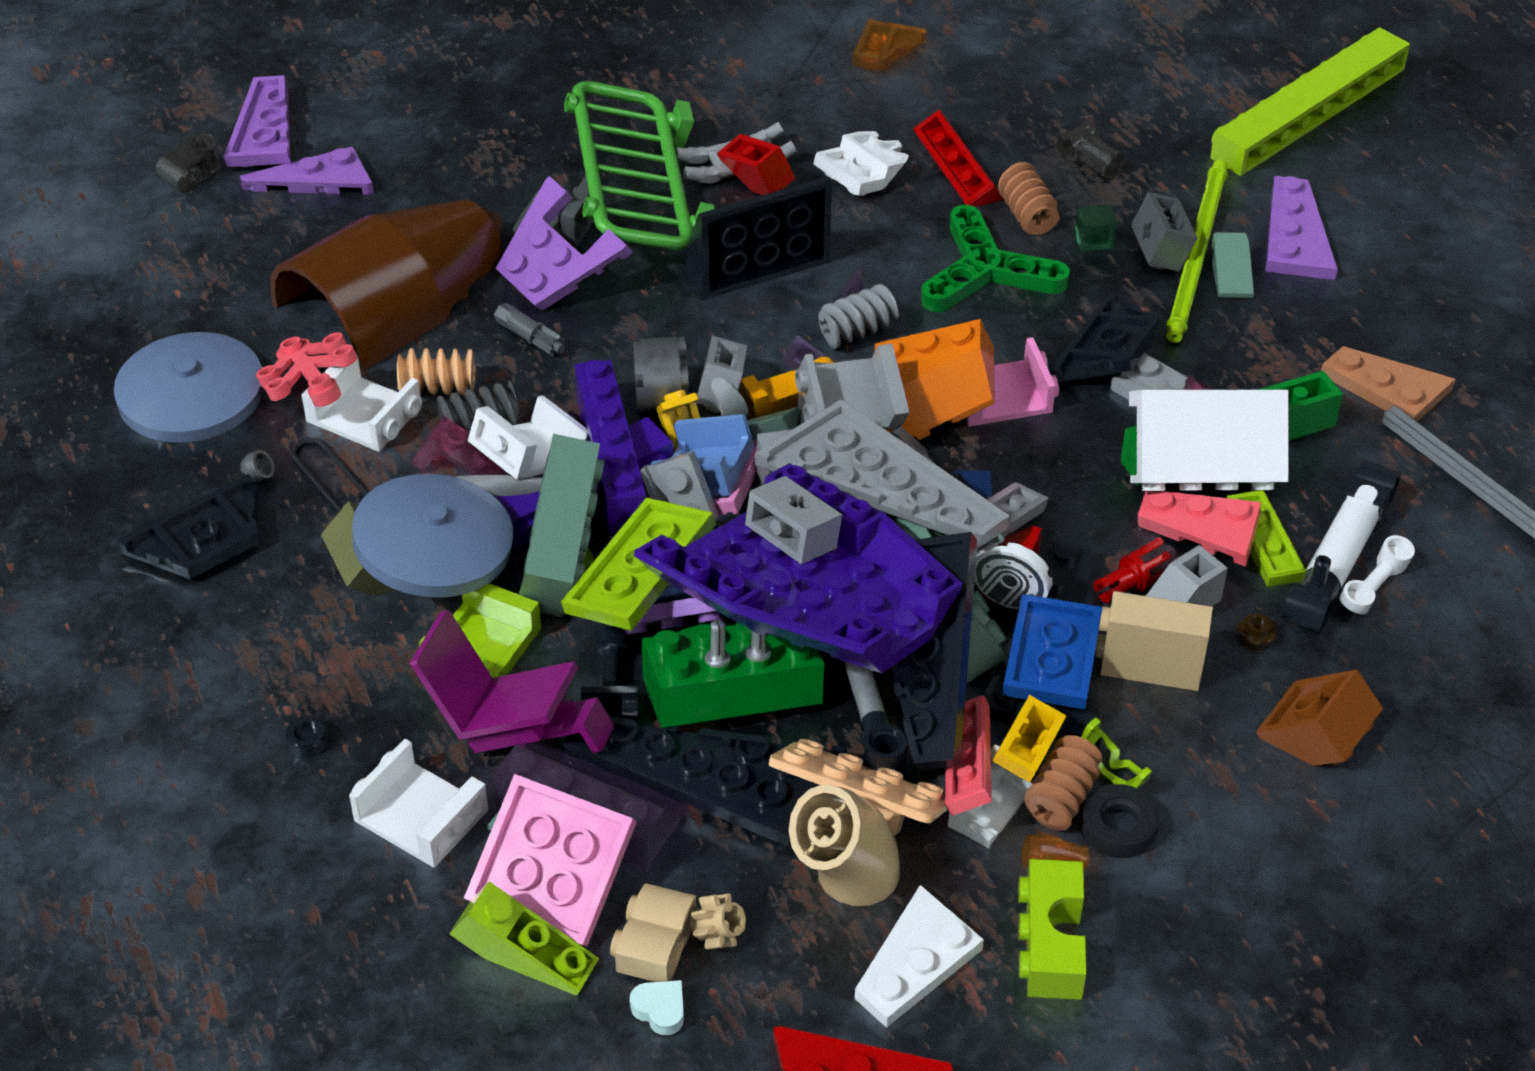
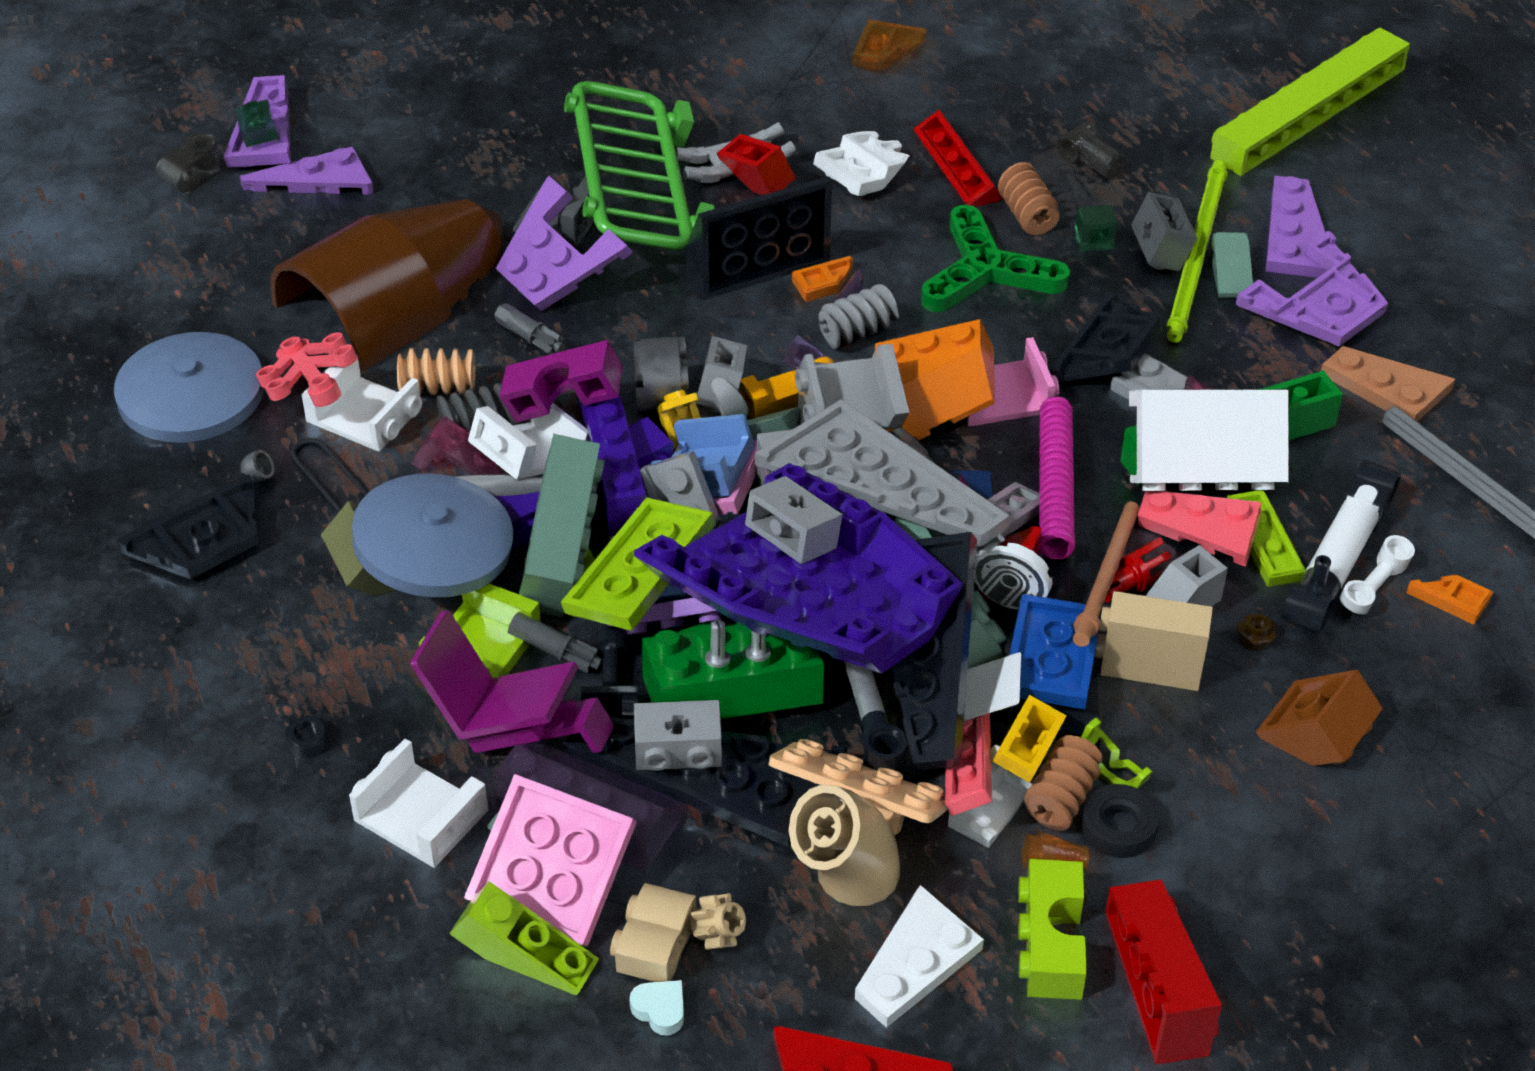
none -> plate [235,99,279,147]
none -> magenta arch [499,340,623,422]
none -> dark grey piece [507,612,603,673]
none -> light grey brick [634,700,722,771]
none -> orange tile [792,256,853,302]
none -> white sticker [964,652,1021,721]
none -> dark pink piece [1039,397,1075,559]
none -> nougat bar [1073,502,1140,647]
none -> red wedge [1105,879,1222,1065]
none -> medium lavender wing [1236,231,1388,347]
none -> orange tile [1406,575,1493,625]

